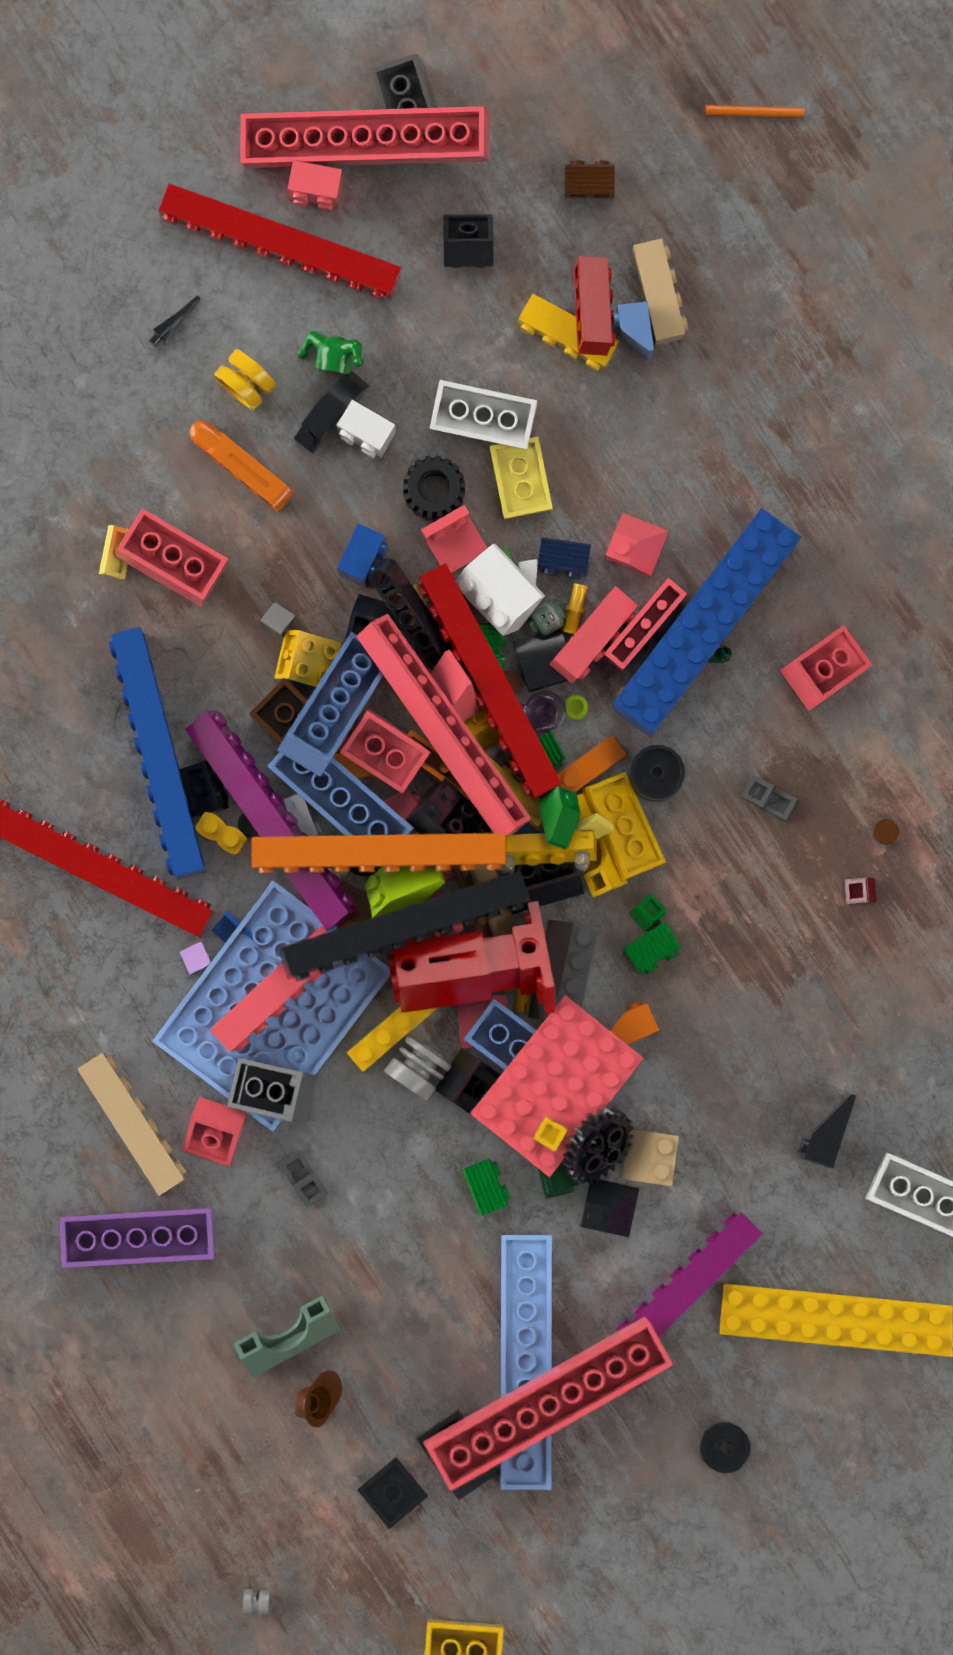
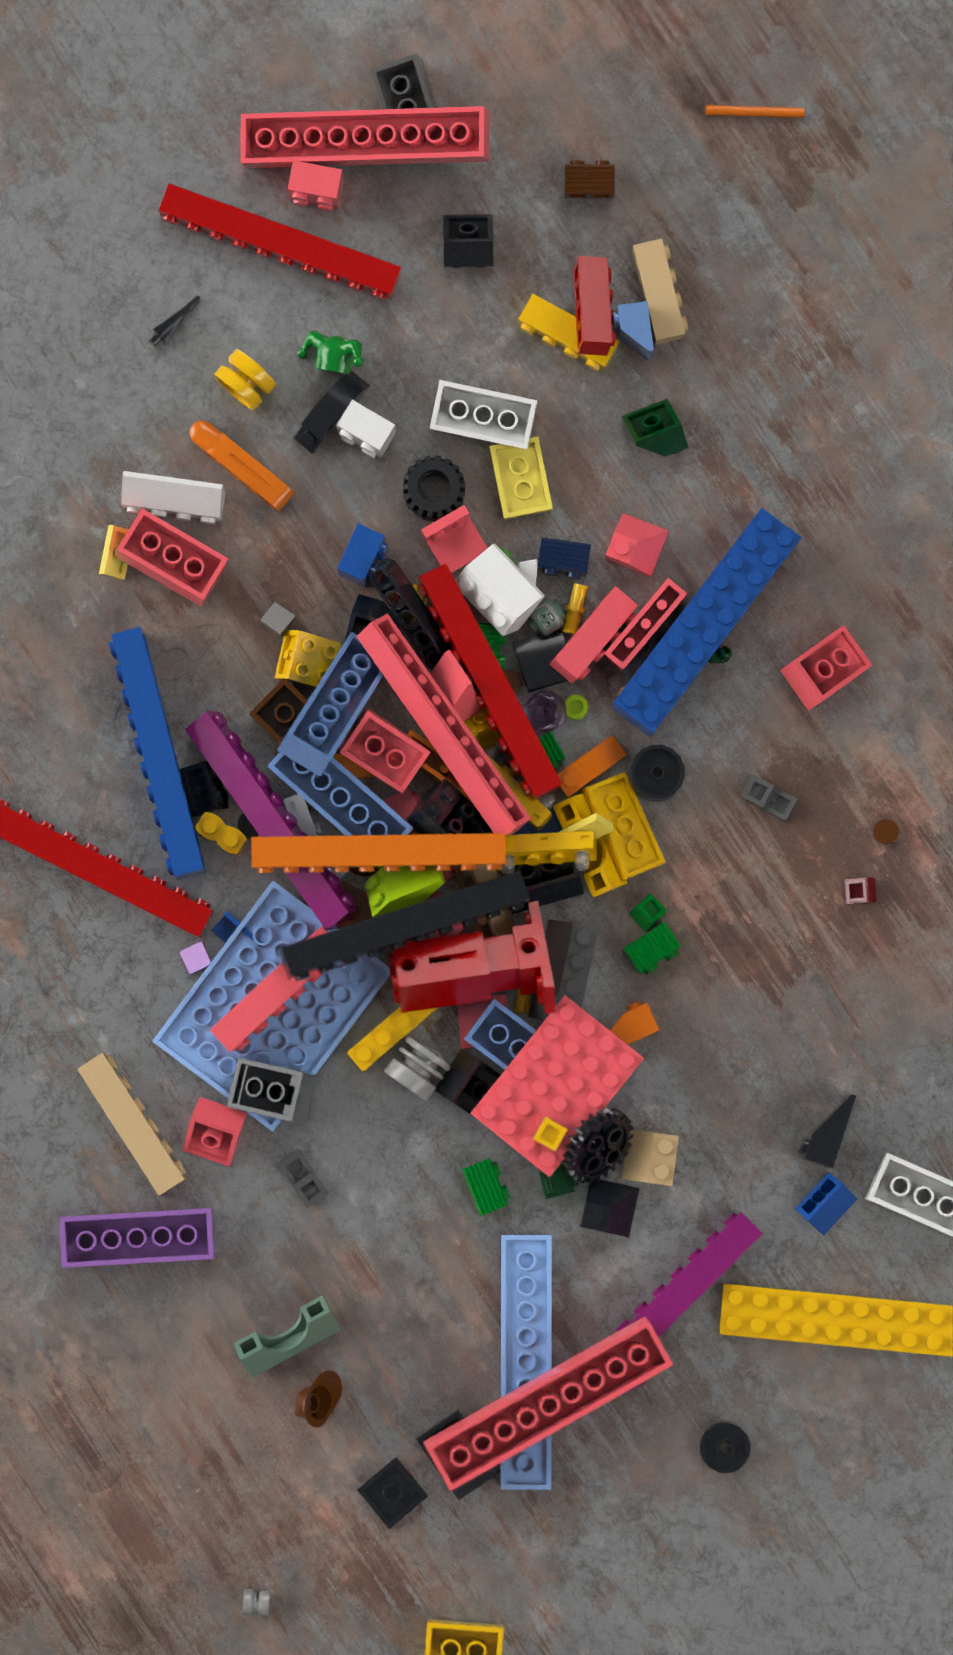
green slope [538,786,581,849] -> none
none -> white slope [121,471,226,524]
none -> dark green slope [621,399,688,457]
none -> blue brick [795,1172,857,1236]

